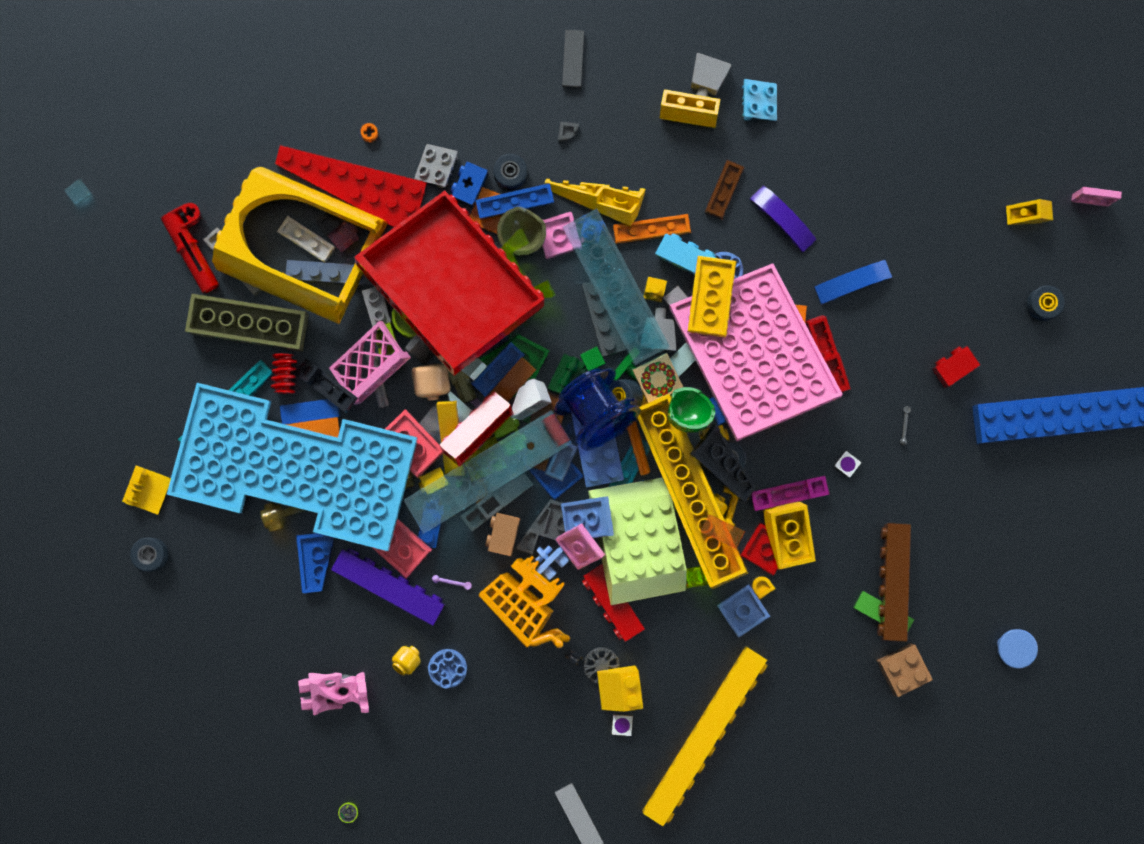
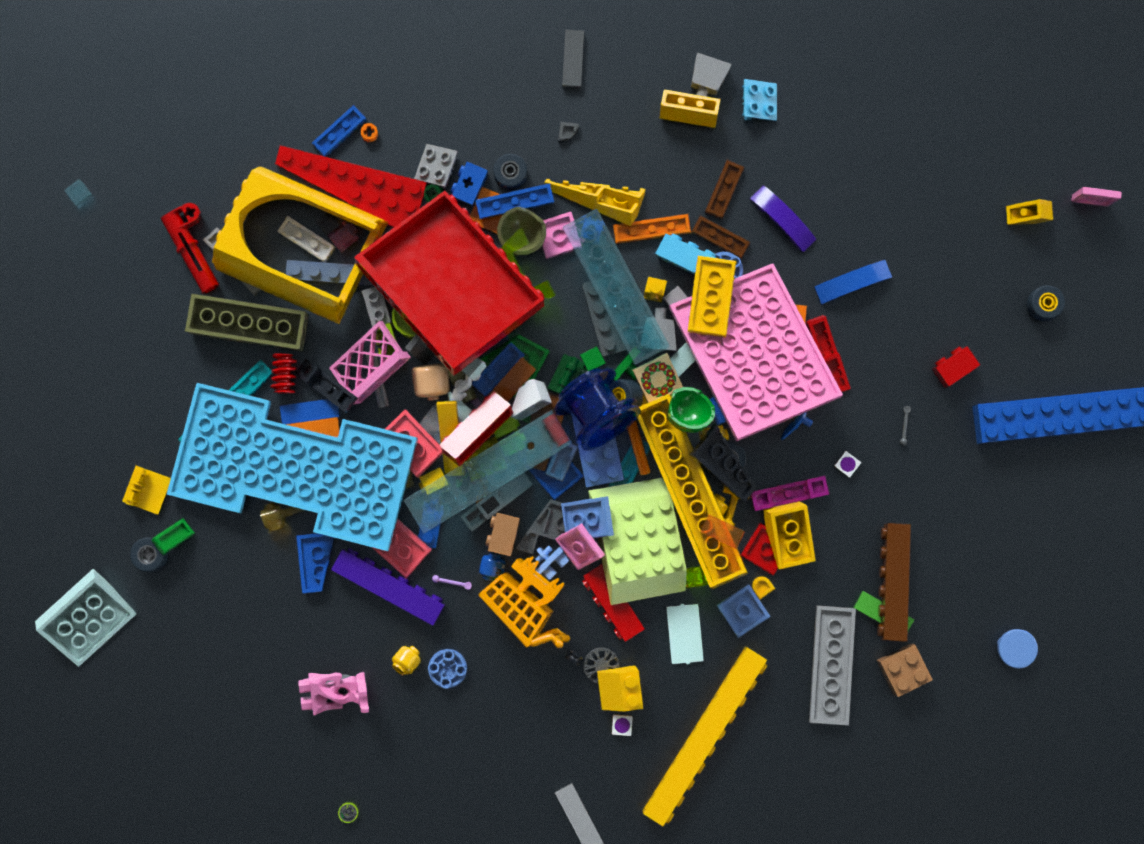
none -> light aqua slope [35,569,136,667]
none -> green tile [151,518,195,555]
none -> blue tile [312,105,367,157]
none -> dark green tile [424,184,443,202]
none -> white animal [451,359,486,401]
none -> blue head [479,552,506,581]
none -> light aqua piece [666,604,704,664]
none -> reddish brown tile [691,215,750,260]
none -> blue bar [781,412,813,440]
none -> light grey plate [809,605,856,725]

